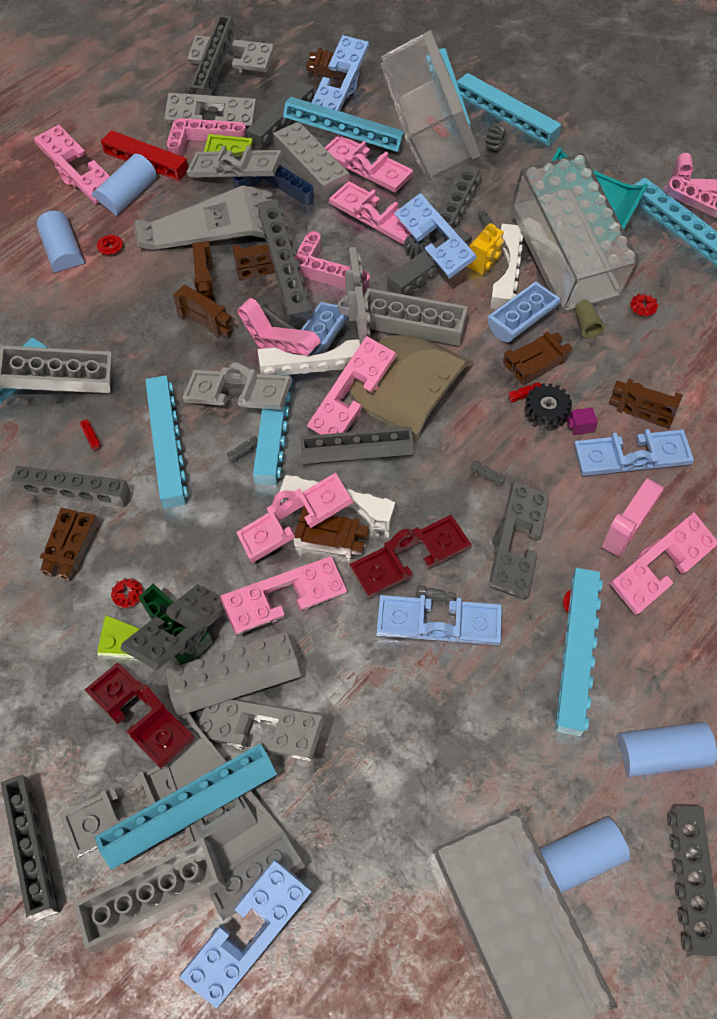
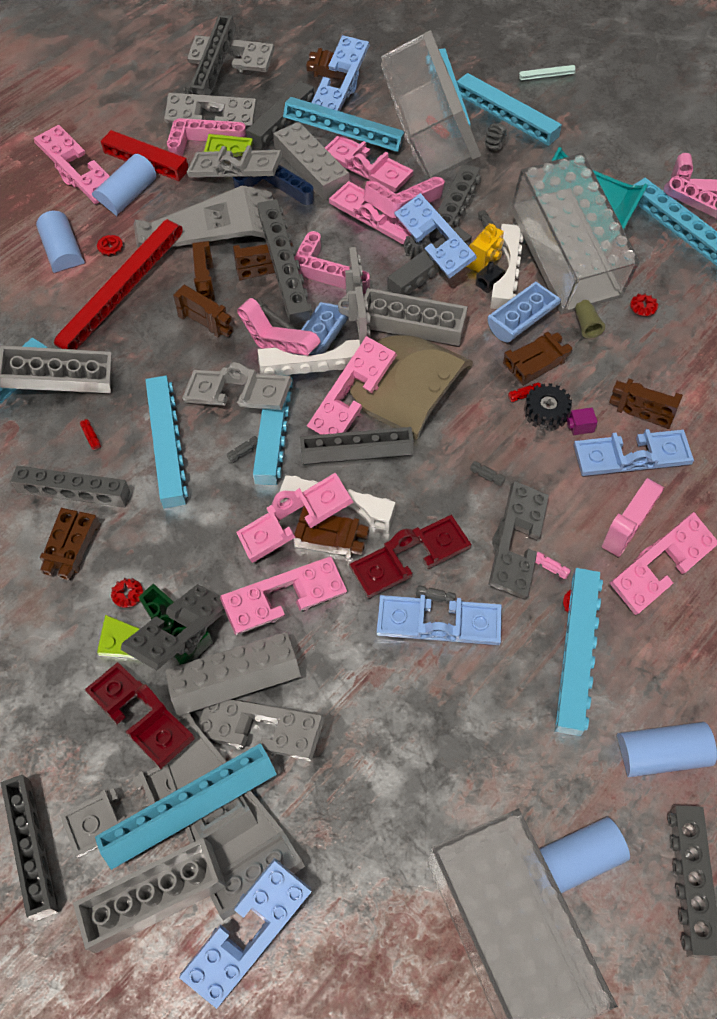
none -> red beam [54,219,183,350]
none -> bright pink beam [363,177,445,218]
none -> black piece [475,261,506,293]
none -> light aqua axle [519,65,576,81]
none -> bright pink axle [535,552,571,579]

